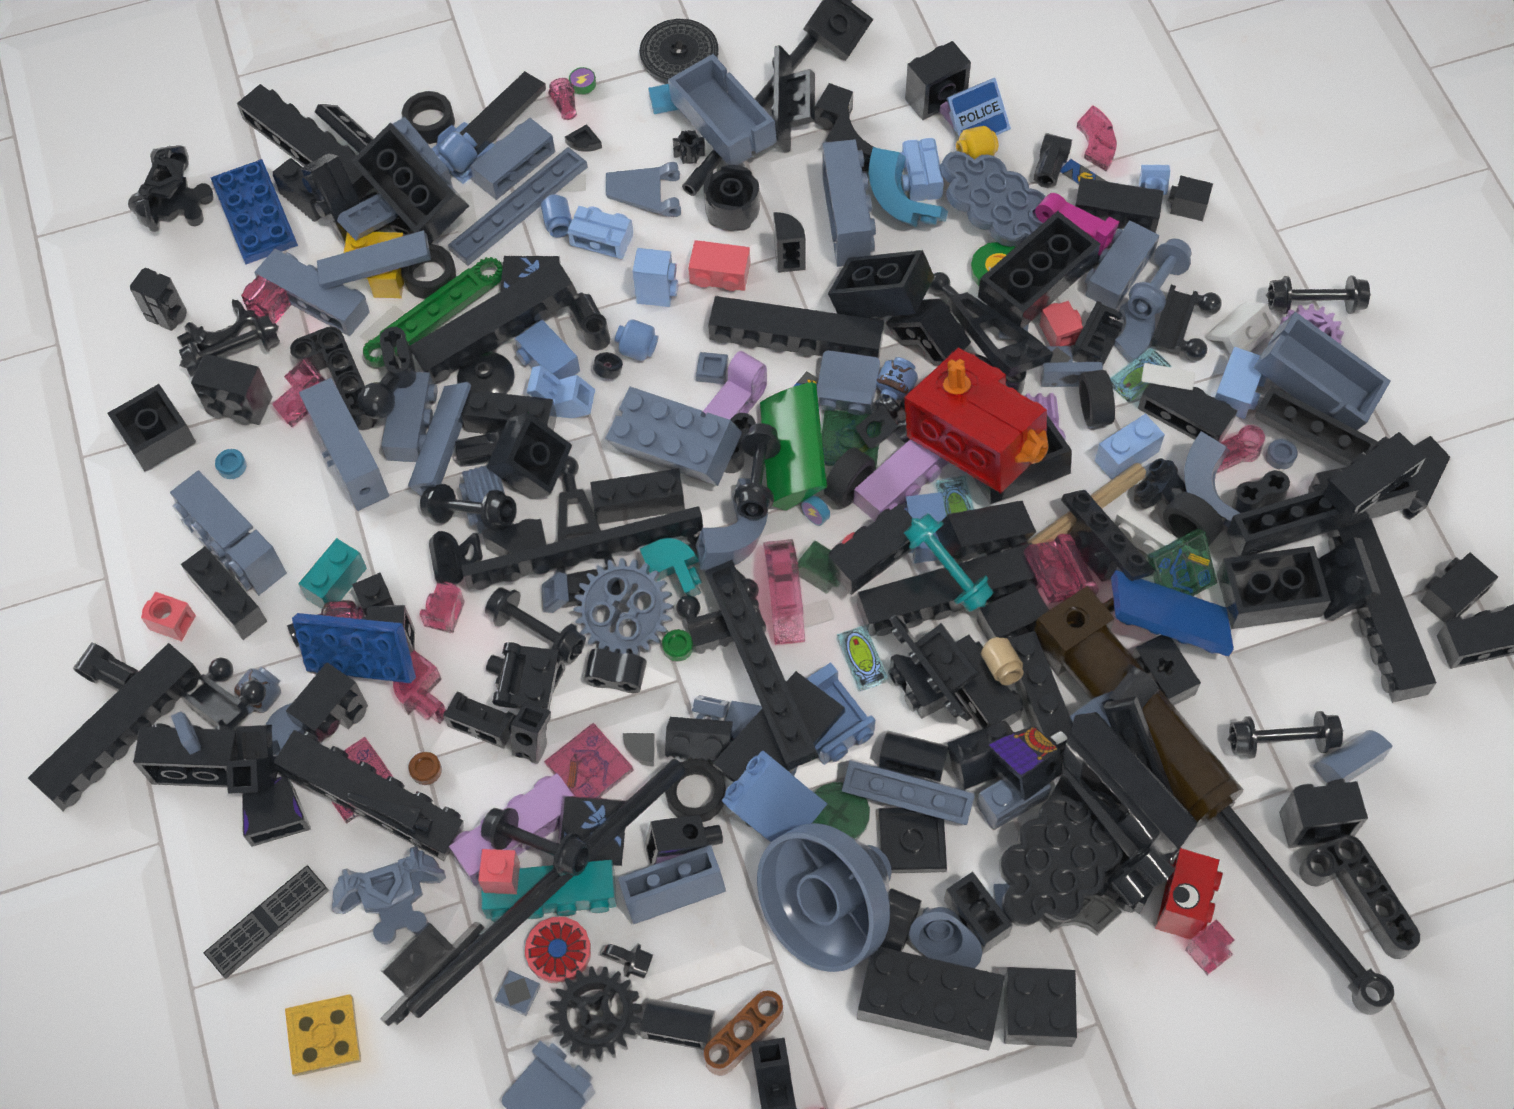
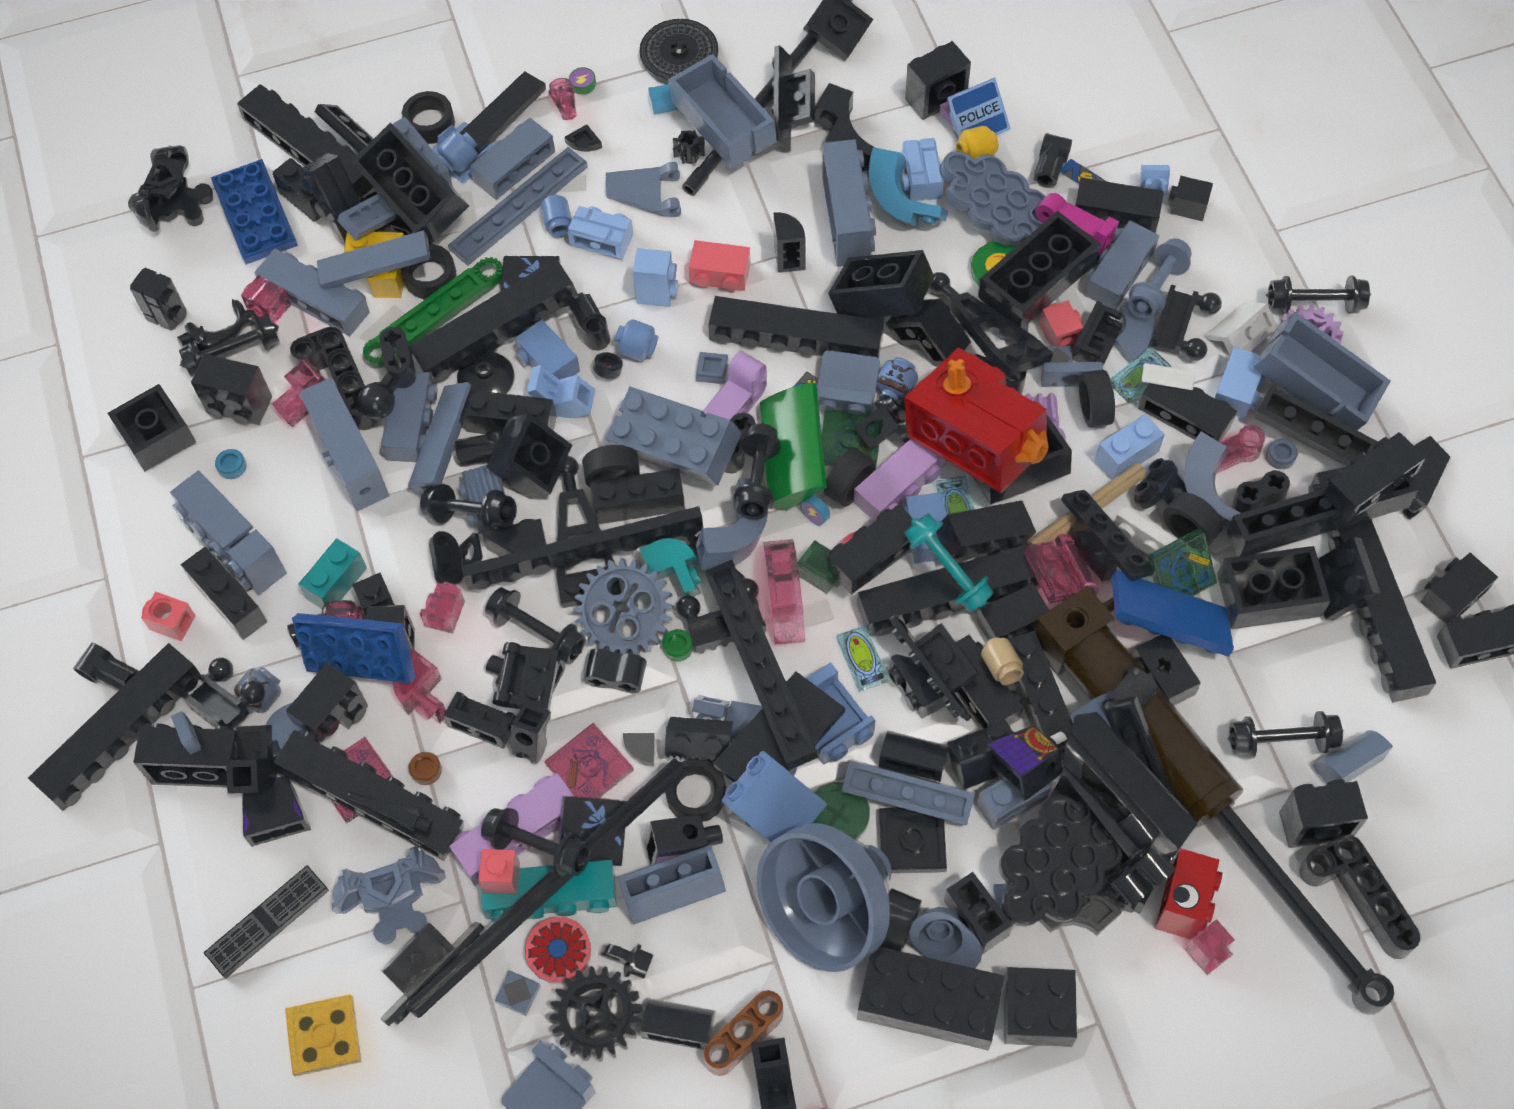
sand blue tile [542,572,569,613] -> none
black brick [703,165,760,230] -> none
clear pink tile [1076,105,1117,172] -> none
none -> black tyre [582,445,640,488]

